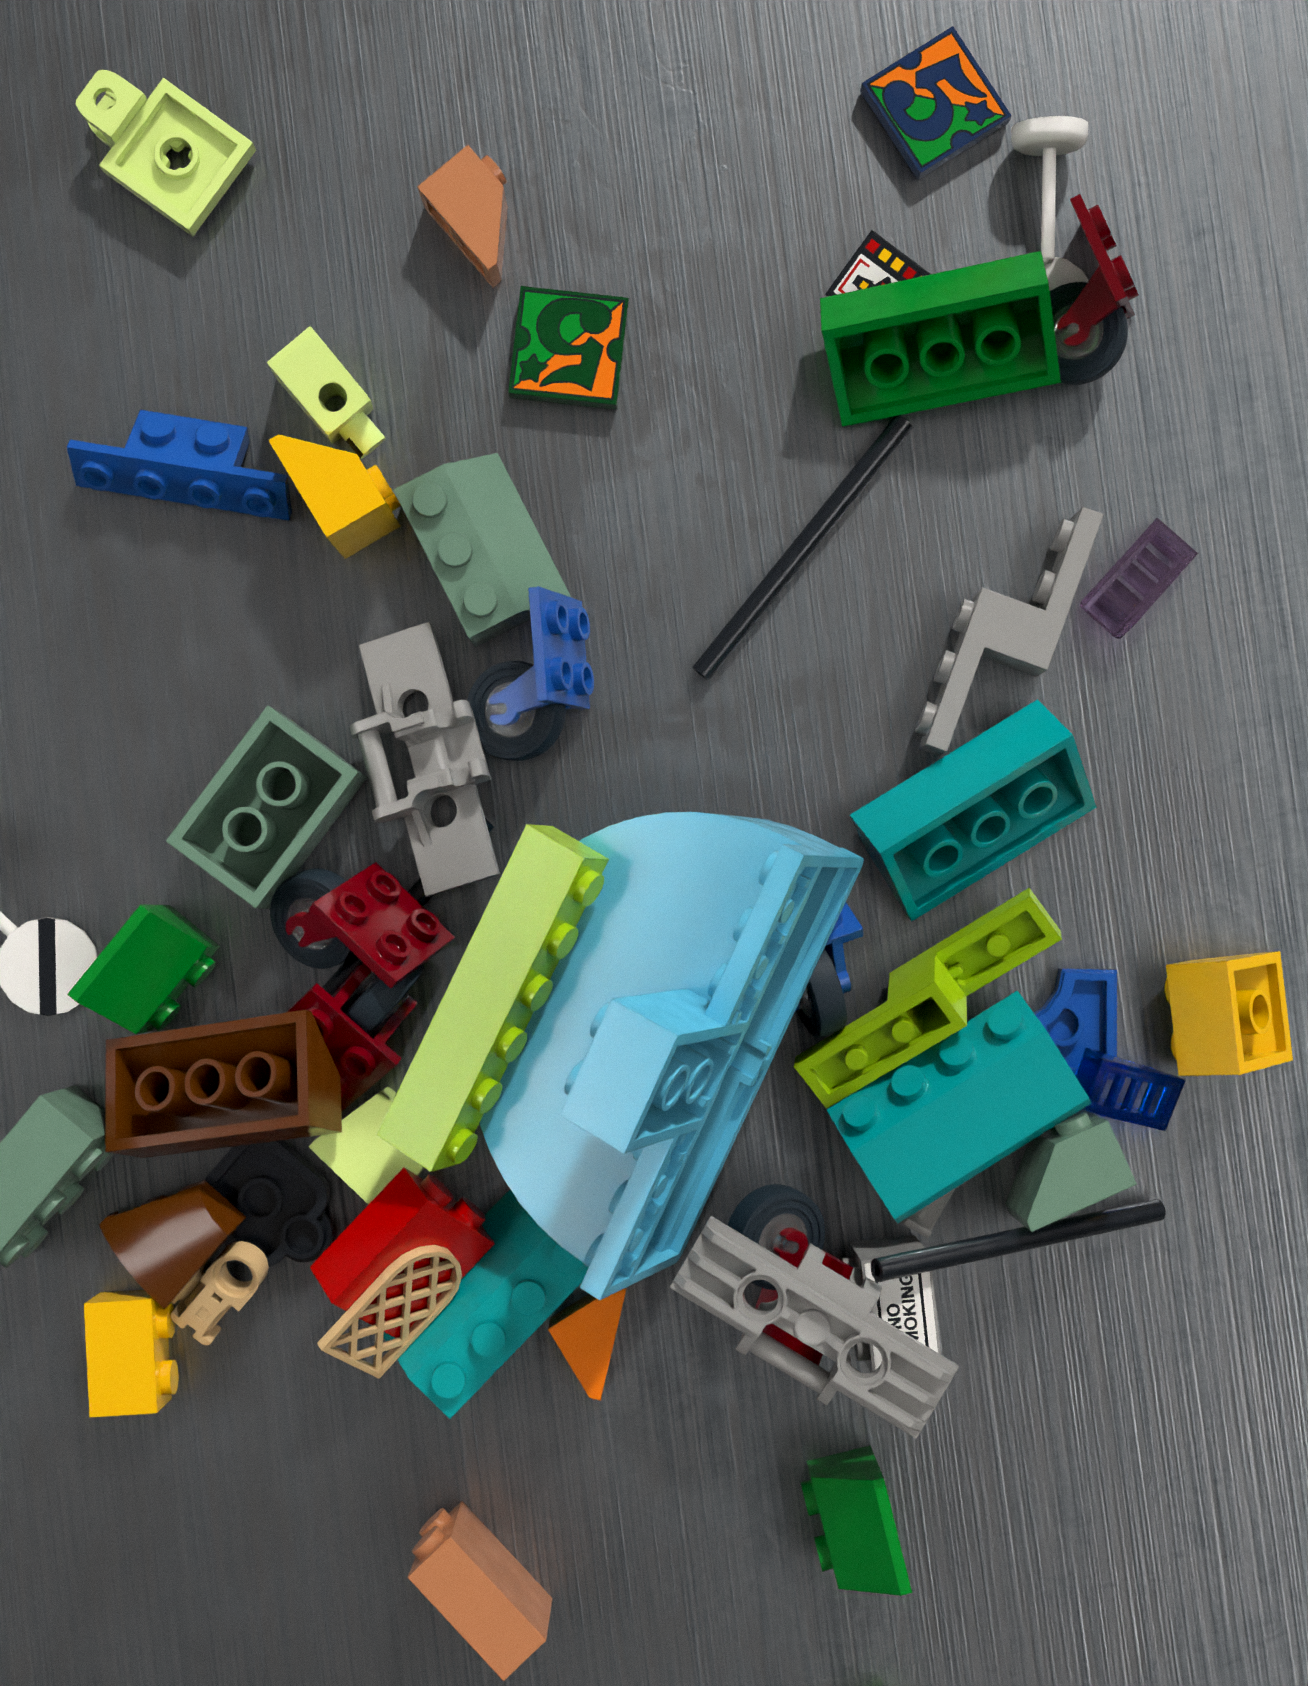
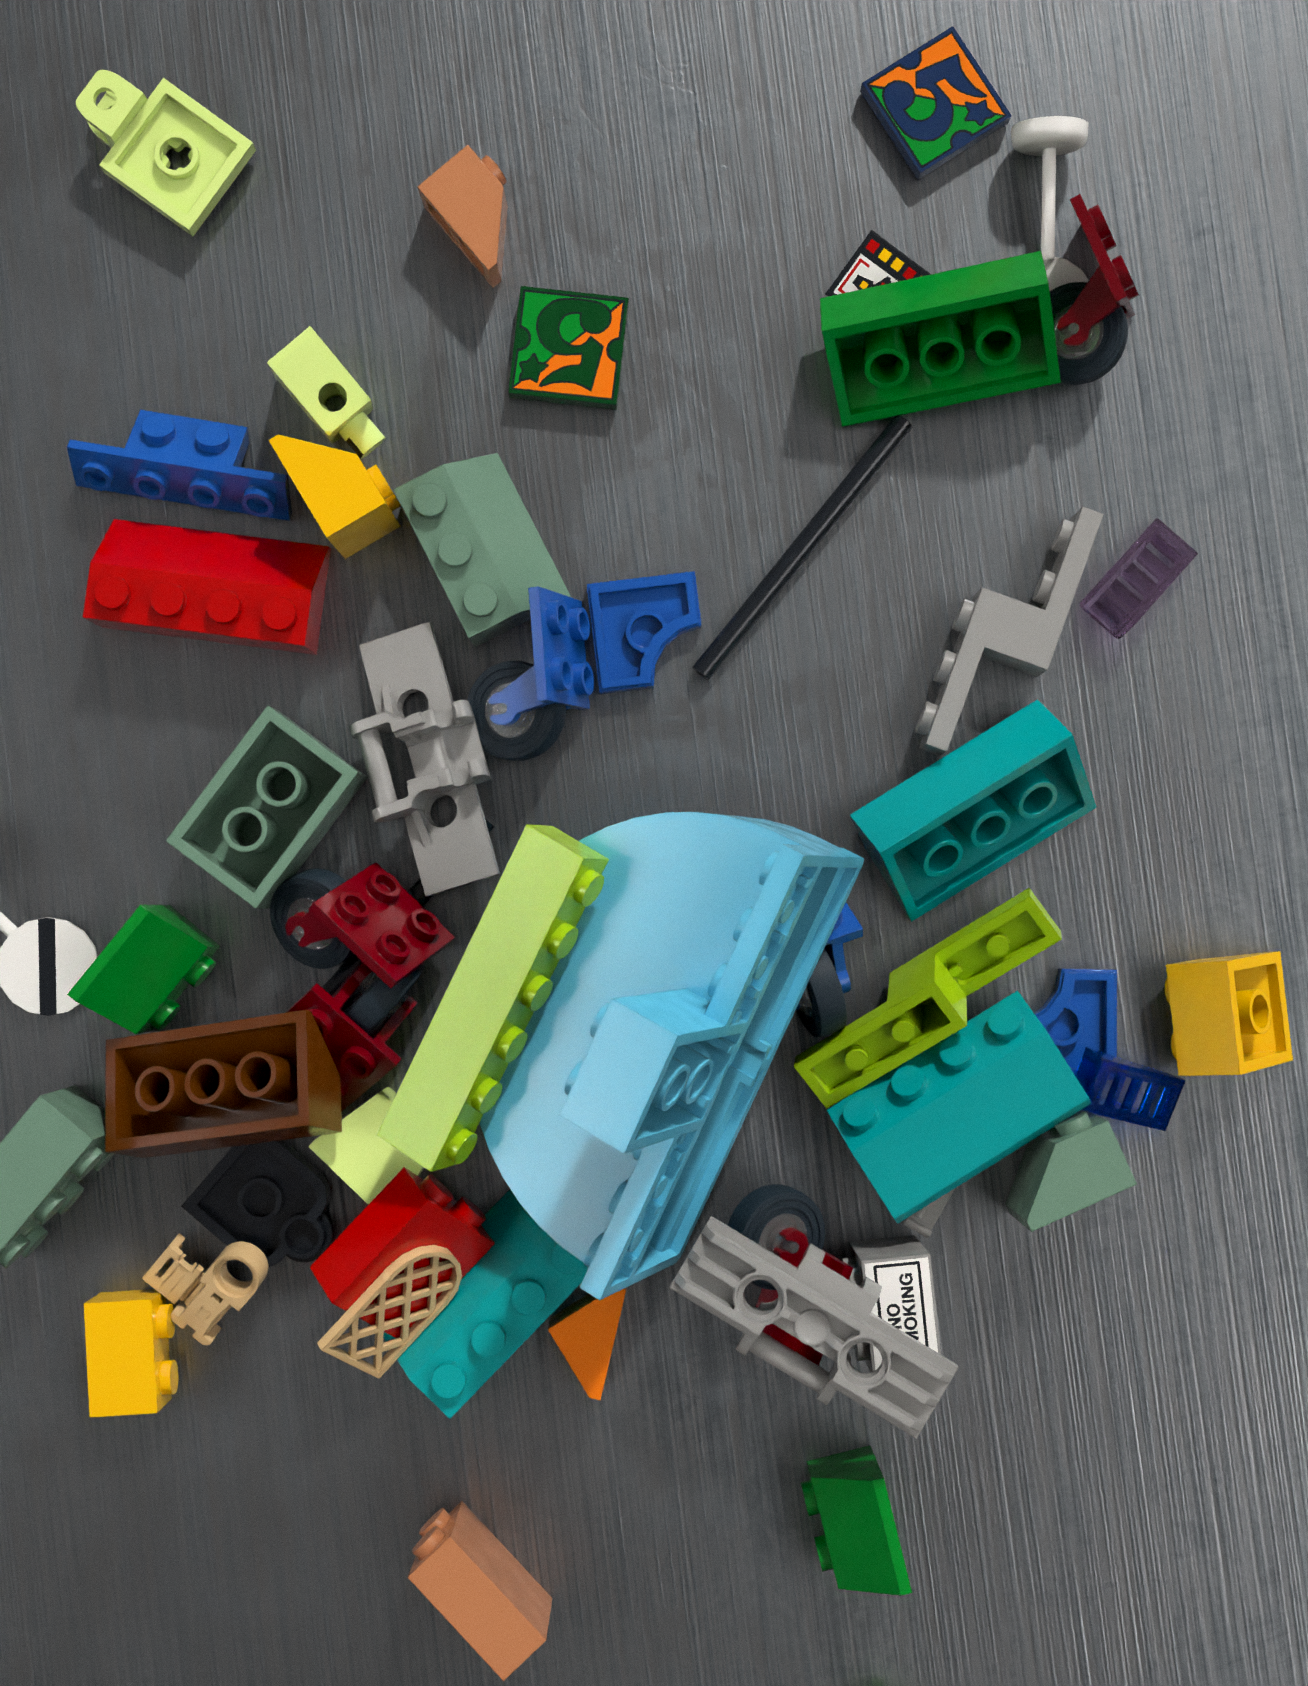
reddish brown slope [99,1180,246,1309] -> none
black piece [871,1199,1166,1282] -> none
none -> red slope [83,519,331,655]
none -> blue tile [586,571,701,694]

